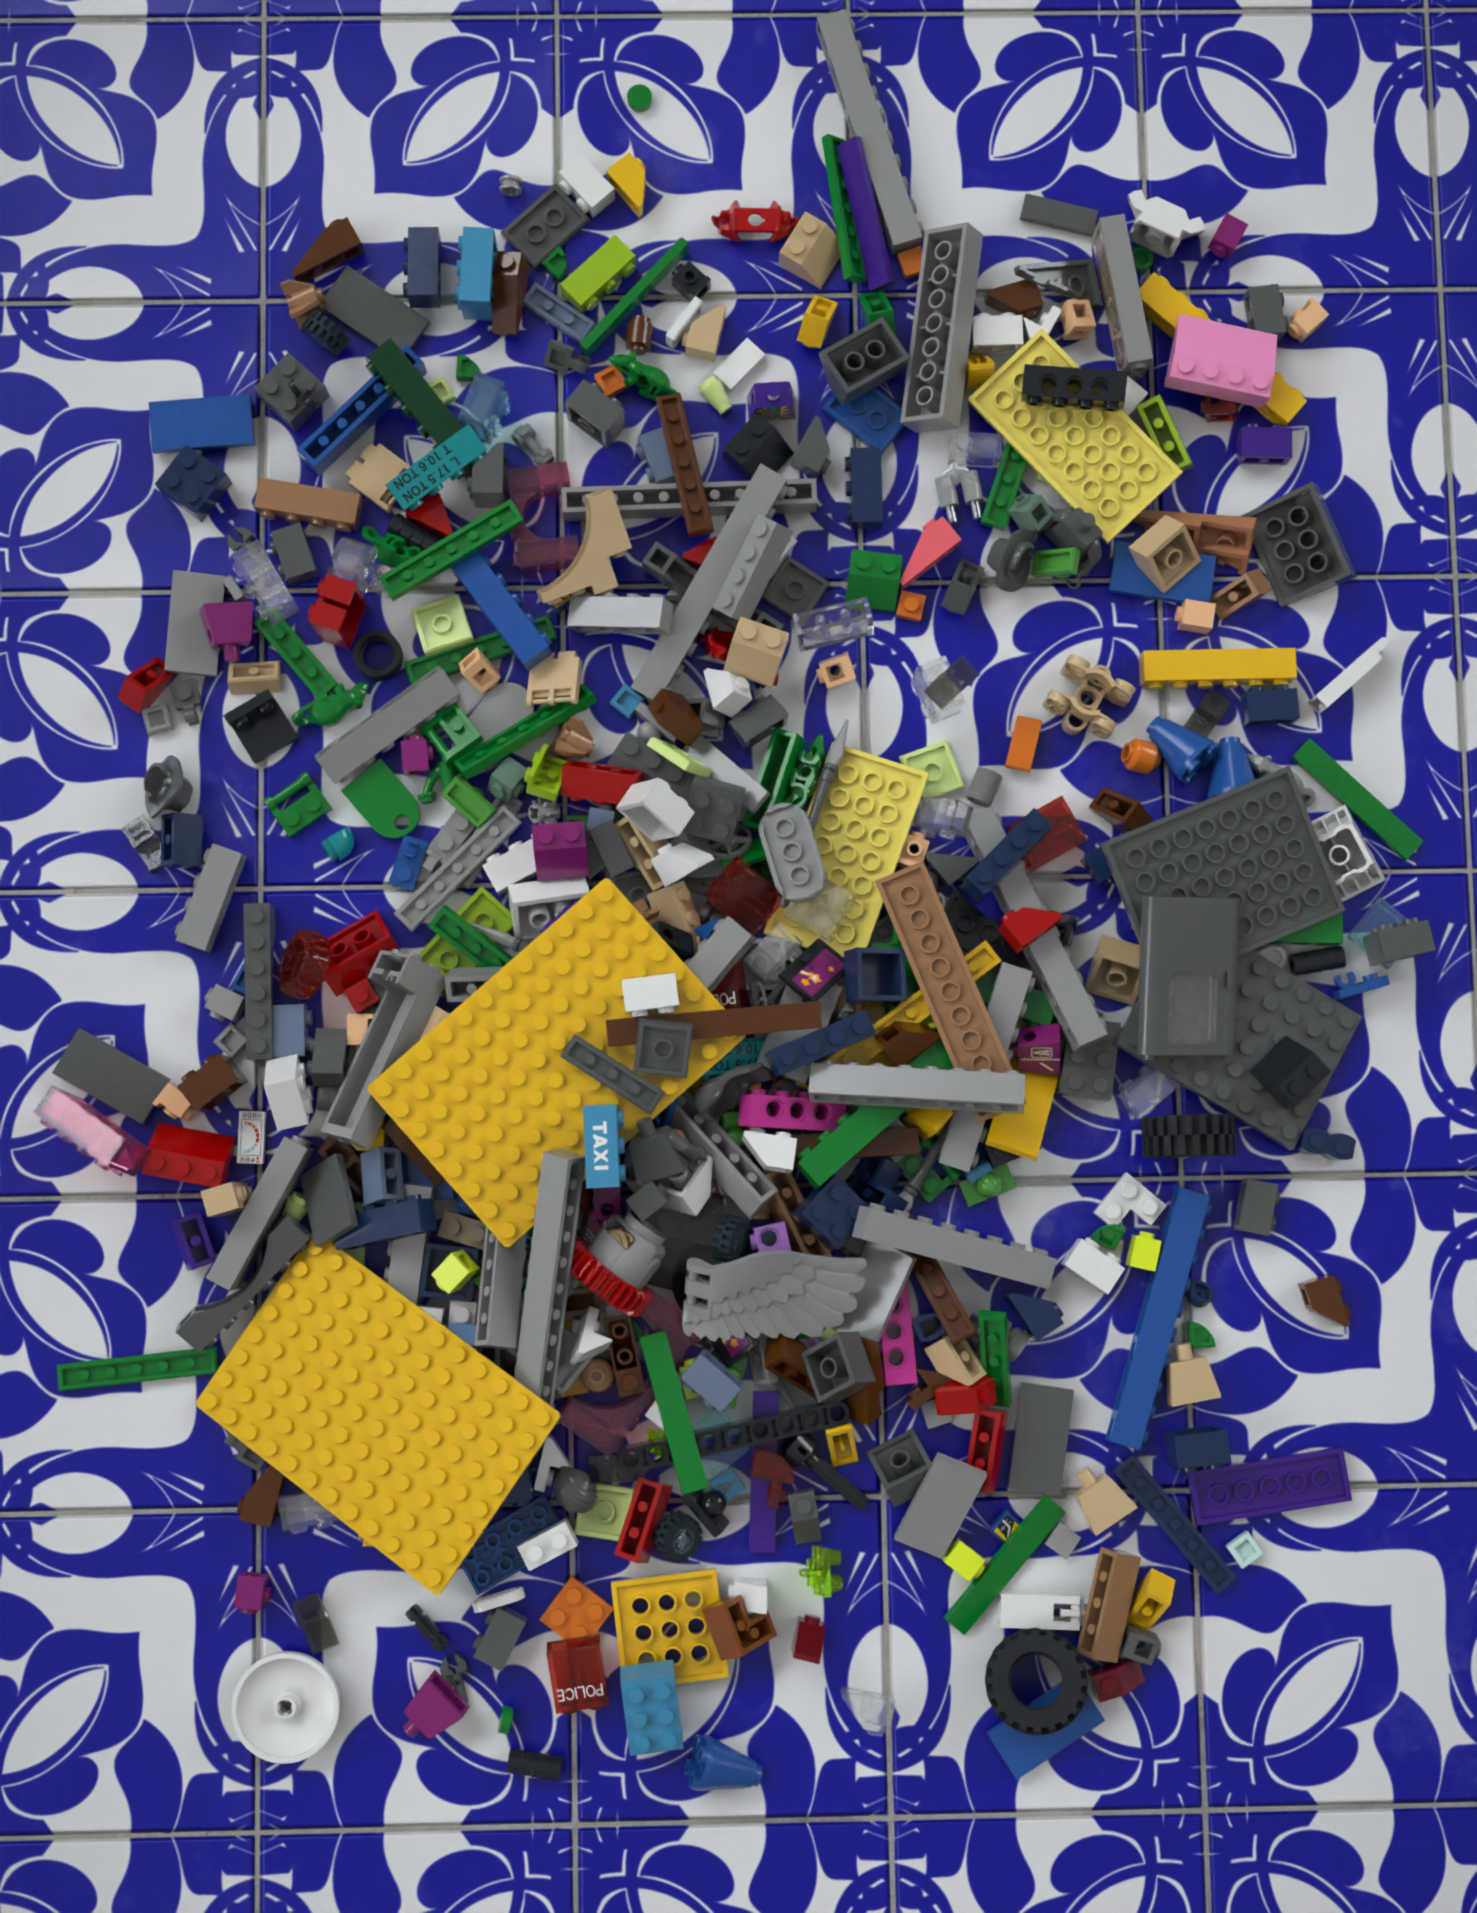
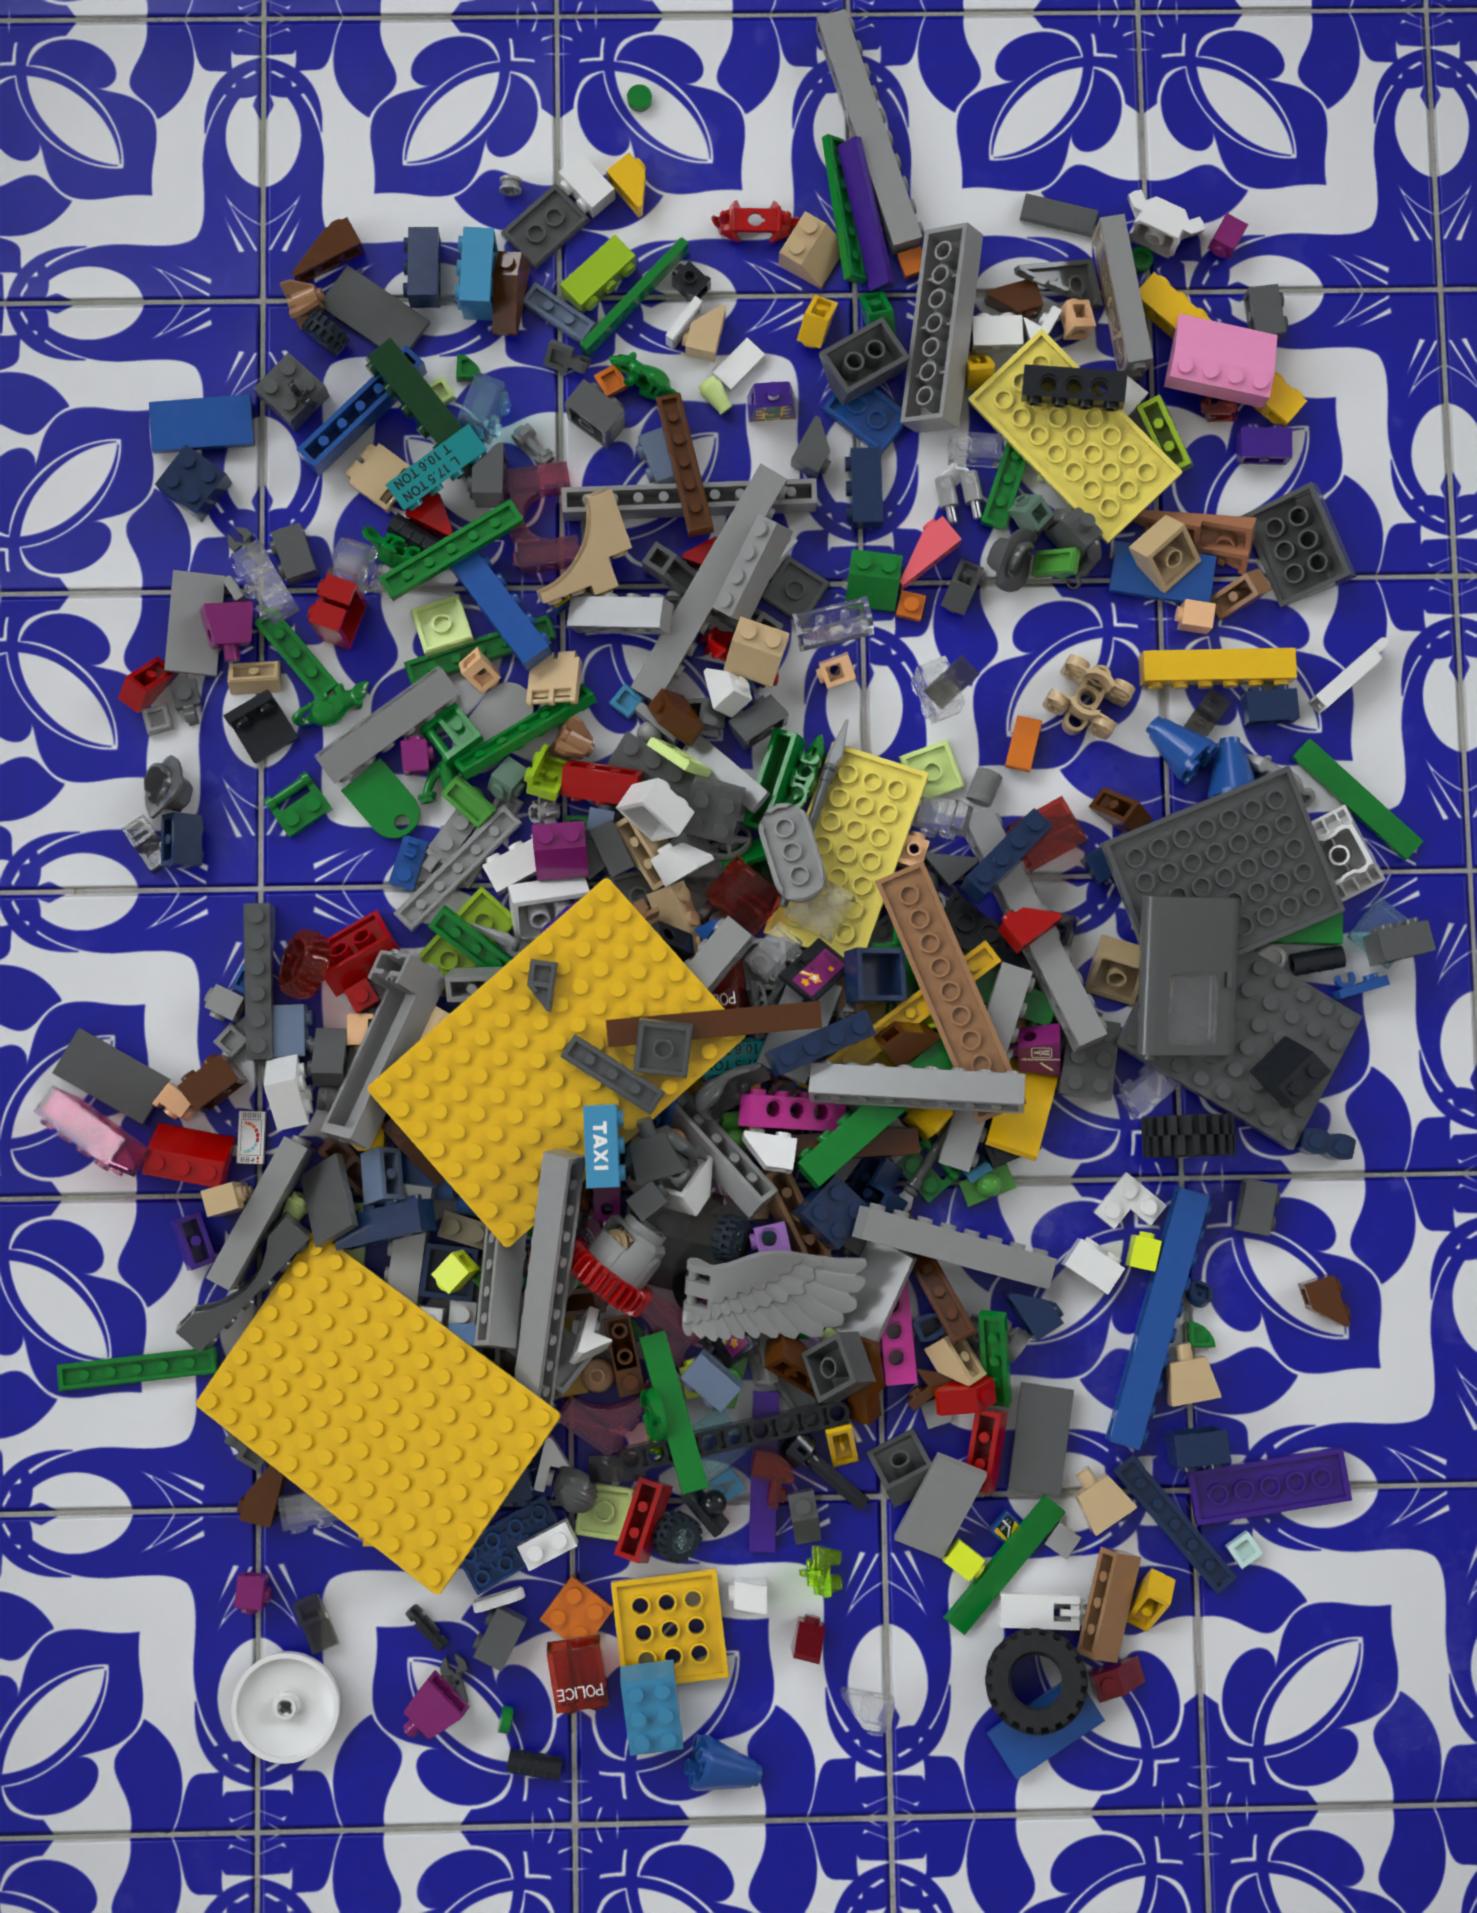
light grey brick [175,843,247,953] -> none
medium nougat brick [254,477,364,533] -> none
teal piece [320,826,354,862] -> none
black tyre [353,630,404,681] -> none
green tile [541,246,567,283] -> none
white brick [622,973,680,1018] -> none
reddish brown brick [626,315,653,356] -> none
dark orange brick [702,1595,777,1661] -> none
black slope [723,412,794,481] -> none
green tile [1090,1224,1126,1251] -> none
flat silver brick [1120,1623,1161,1666] -> none
orange head [1121,738,1161,774] -> none
light nougat brick [1287,297,1329,343] -> none
none -> dark grey tile [527,959,558,1012]
none -> green tile [640,1388,668,1442]

